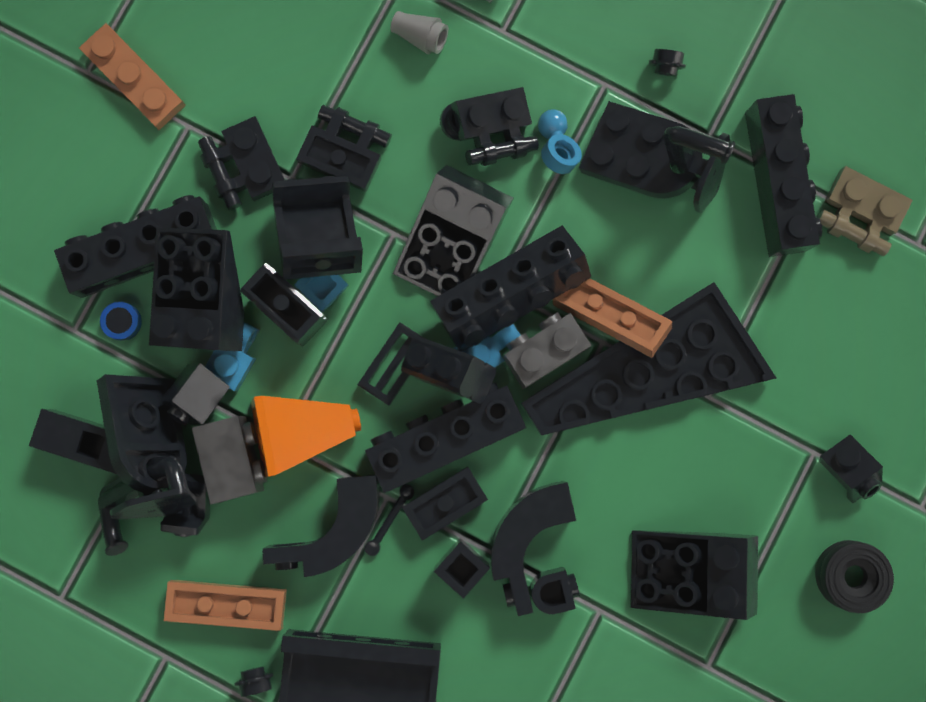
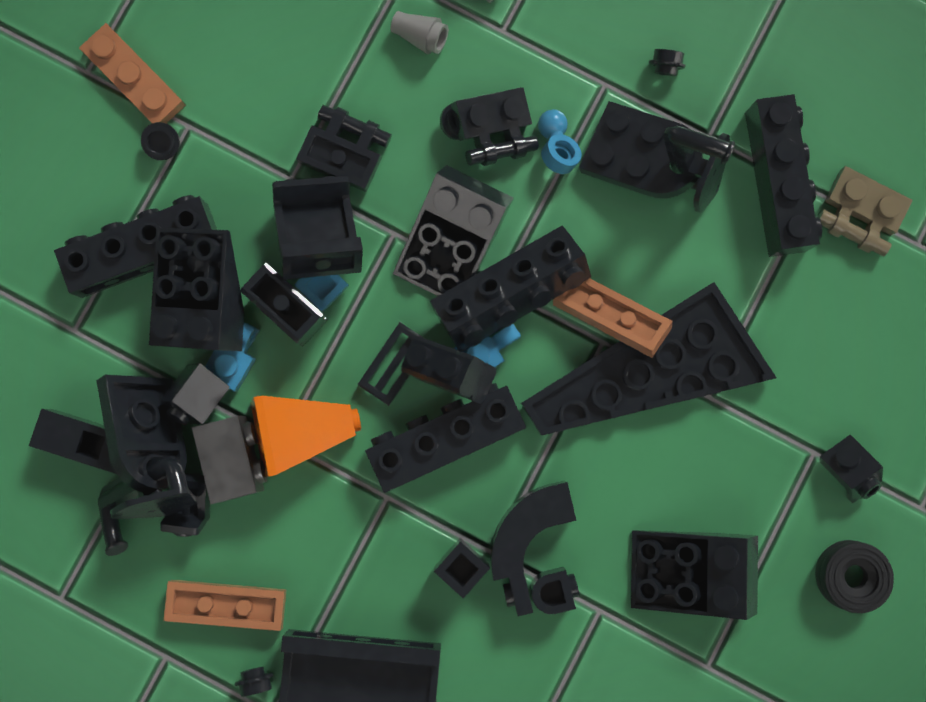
tile [100,302,142,341] -> none
black plate [198,116,285,210] -> none
black arch [262,475,380,577] -> none
black hinge [365,485,414,556] -> none
black plate [402,466,488,541] -> none
flat silver brick [503,313,592,389] -> none
none -> black plate [141,122,180,160]

